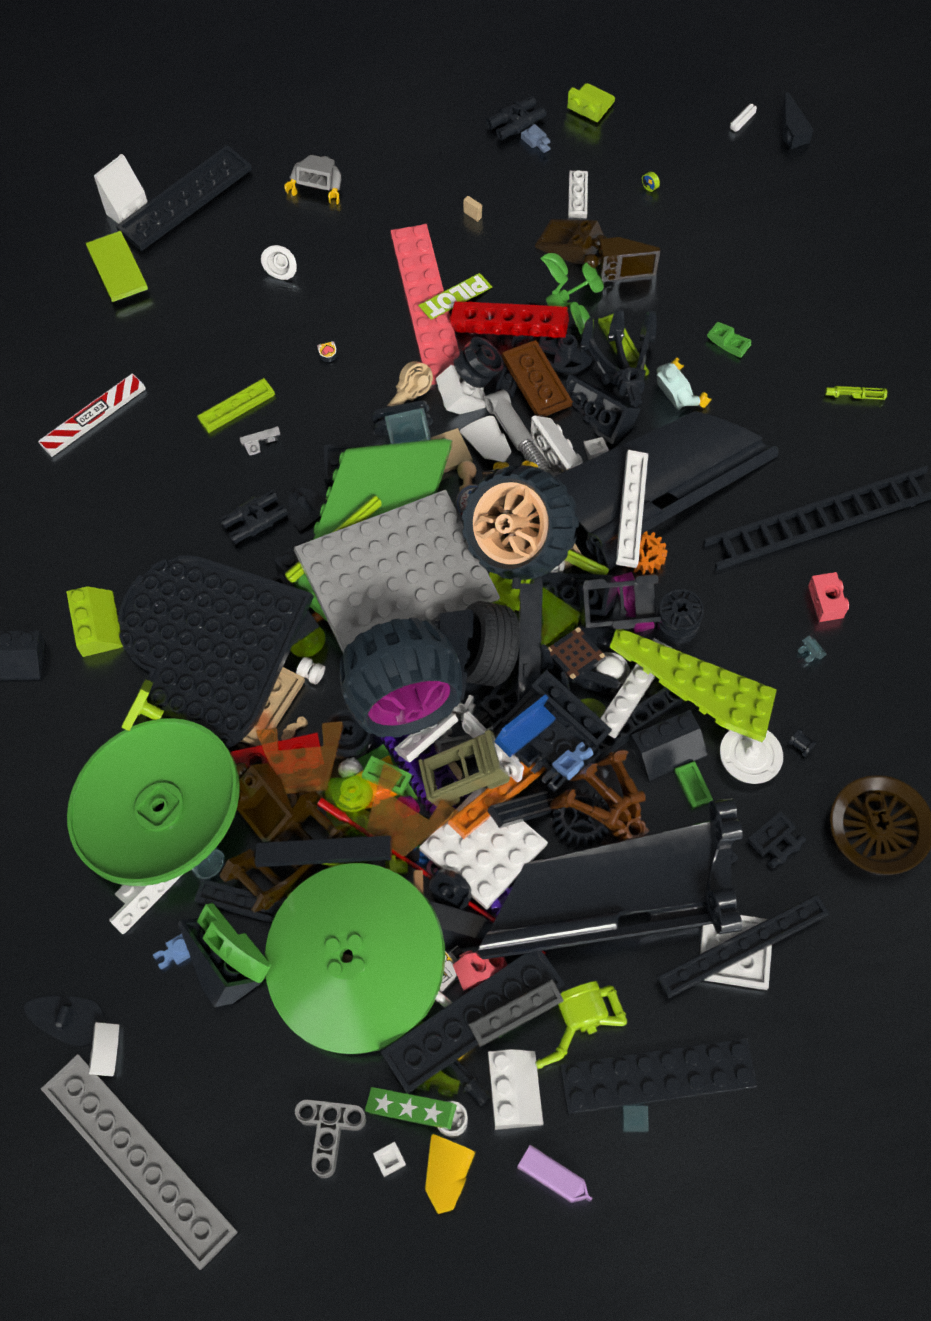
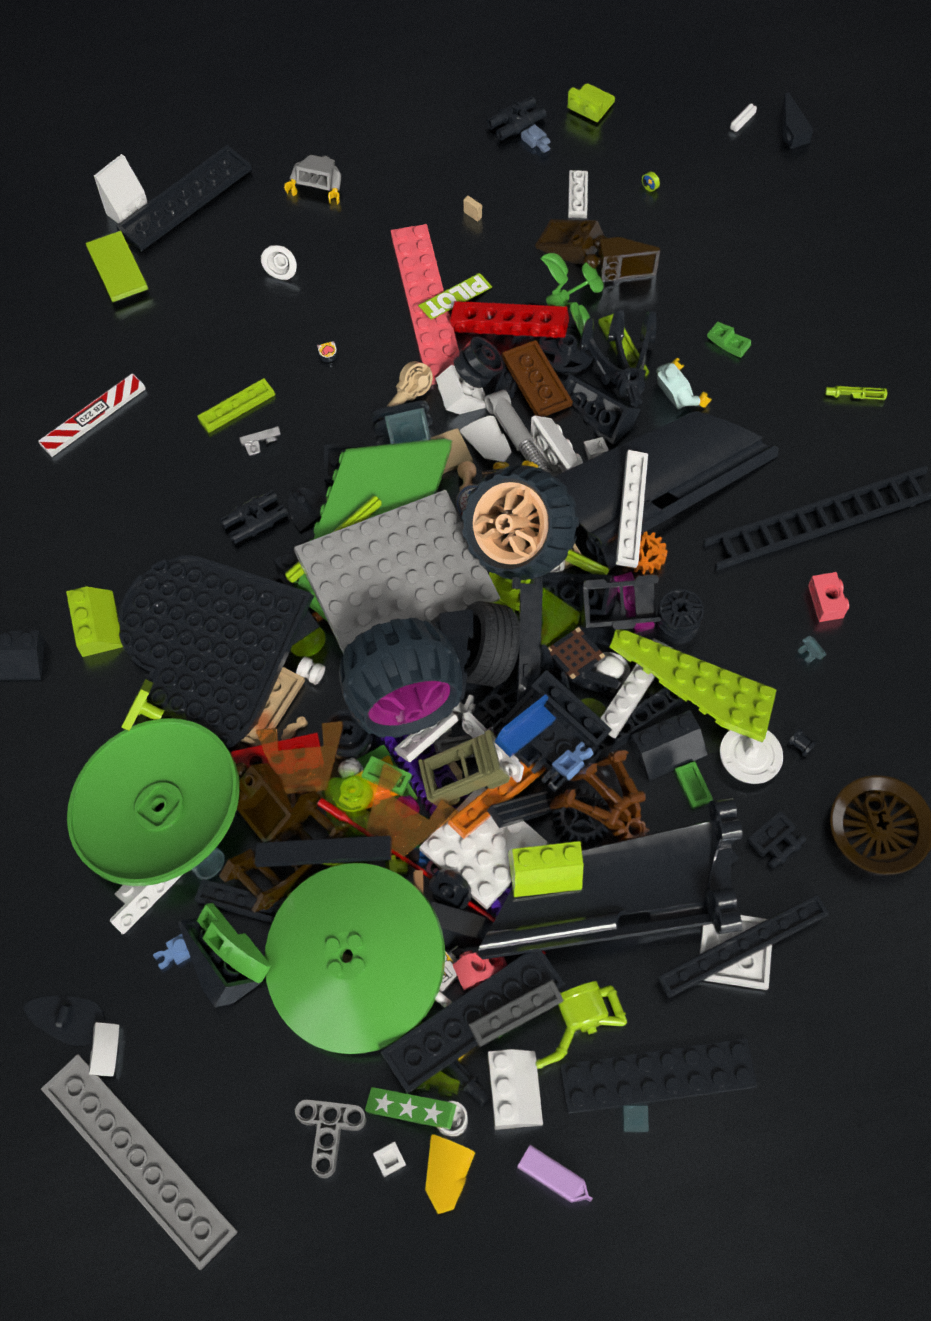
none -> lime slope [508,841,583,897]

